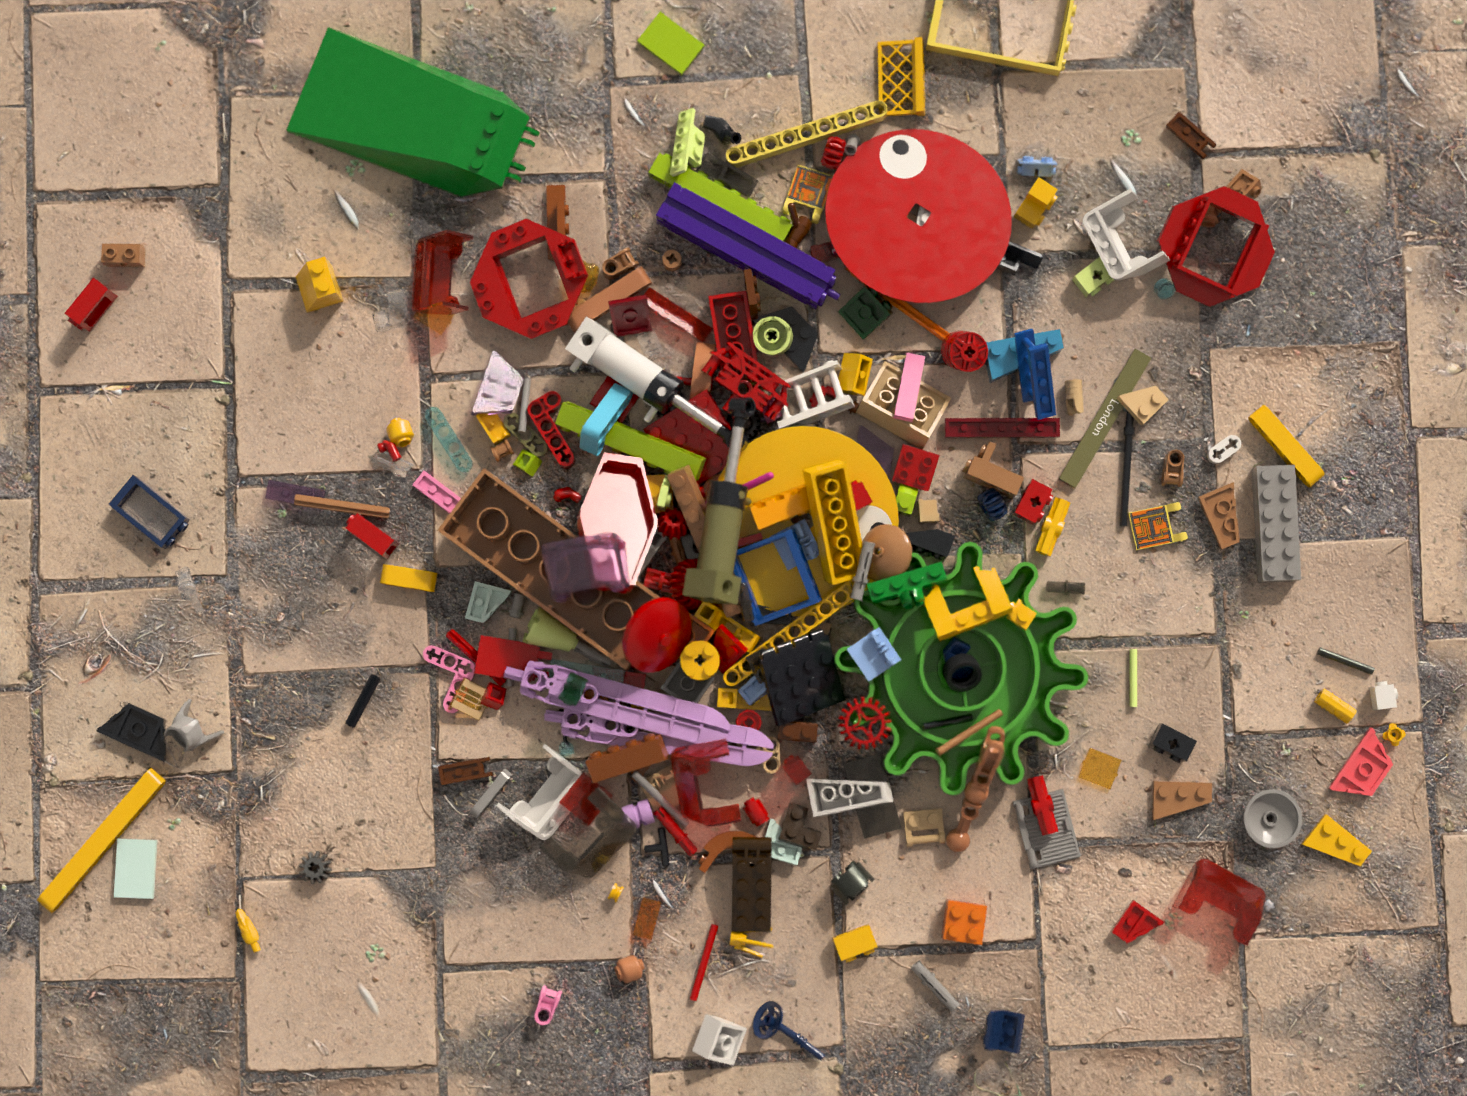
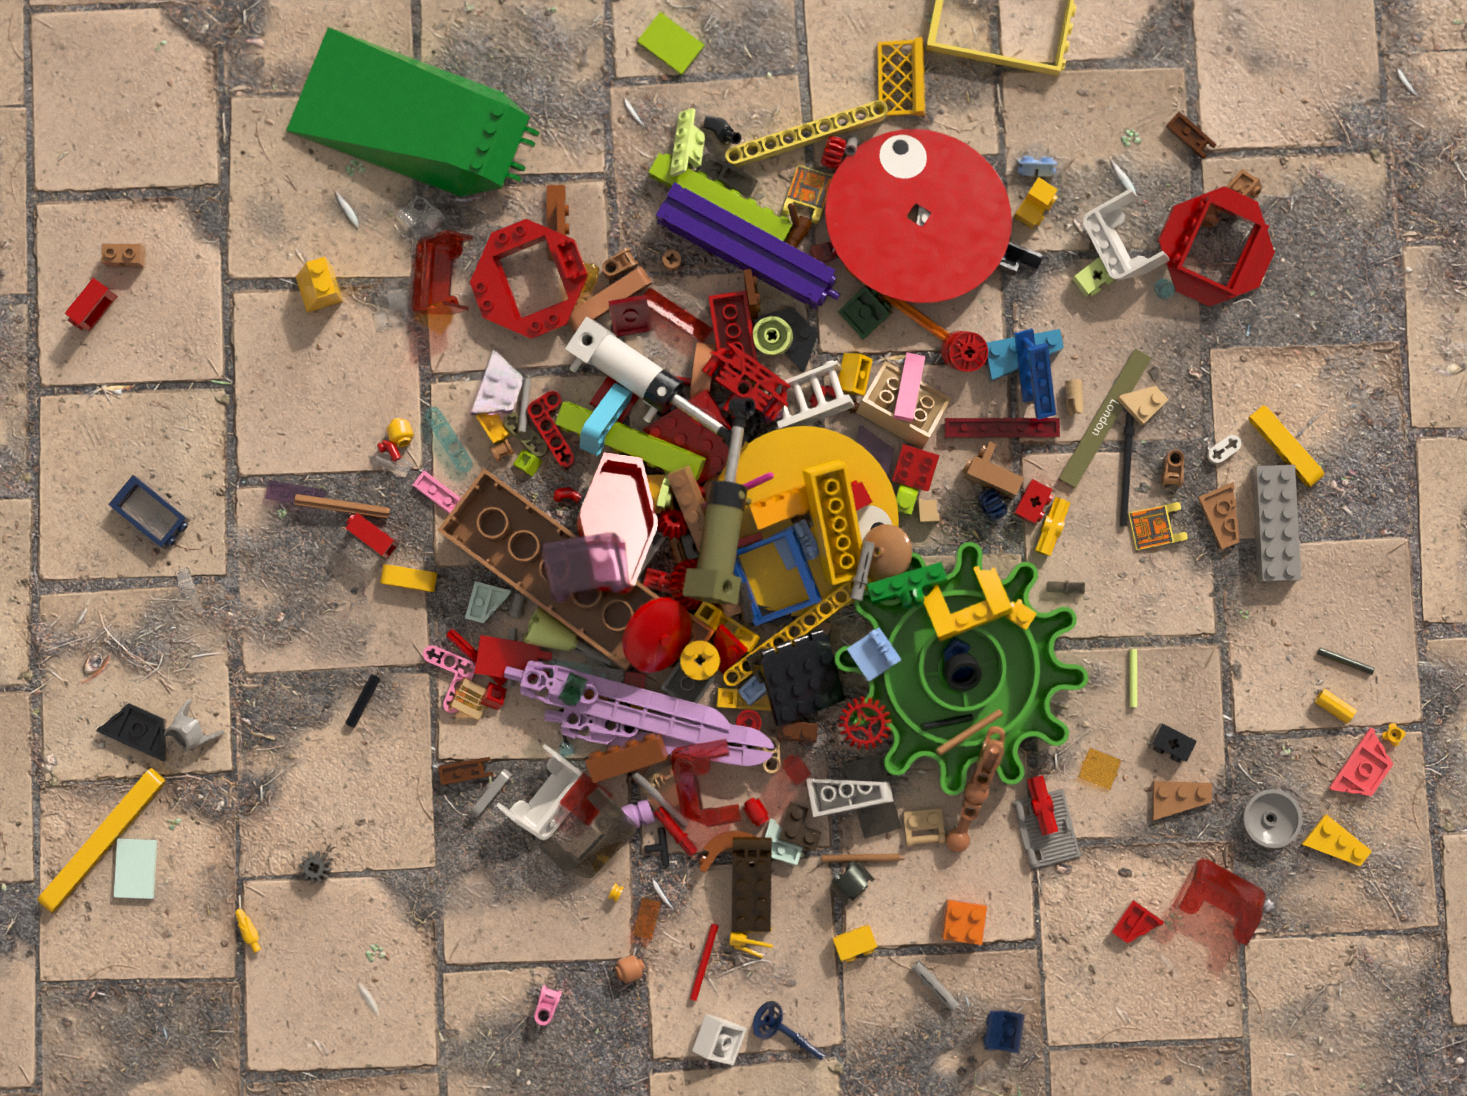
black slope [906,529,955,560] -> none
white brick [1369,681,1398,710] -> none
none -> clear piece [394,196,446,232]
none -> medium nougat bar [822,854,900,863]

